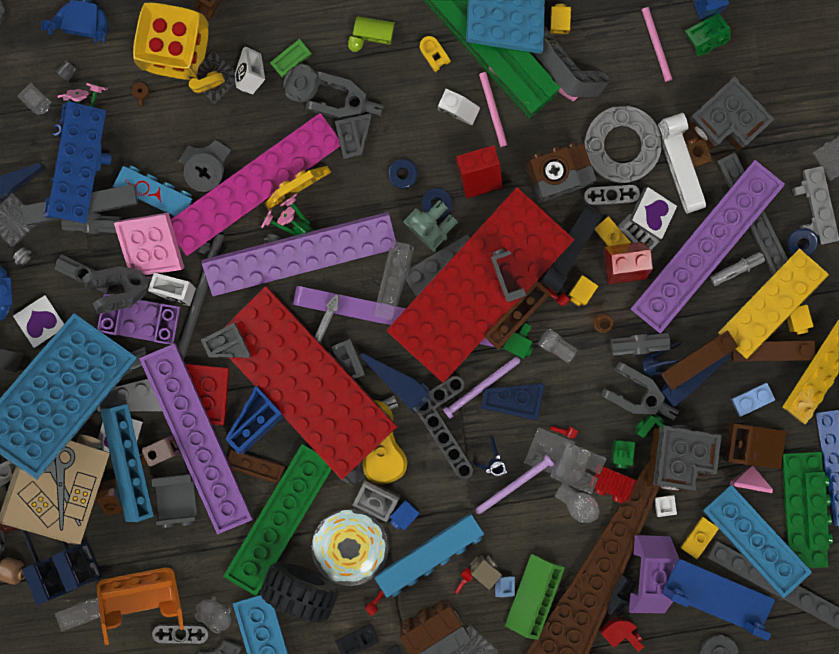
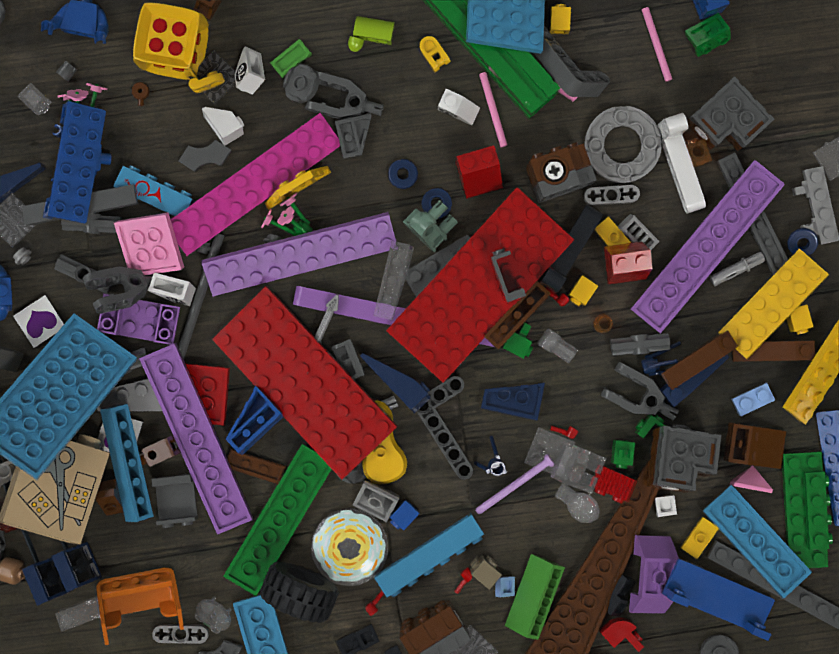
dark grey piece [184,152,224,192] -> none
dark grey wing [201,323,252,358] -> none
lavender bar [442,357,520,419] -> none
tile [629,187,677,240] -> none
none -> white slope [202,107,244,146]

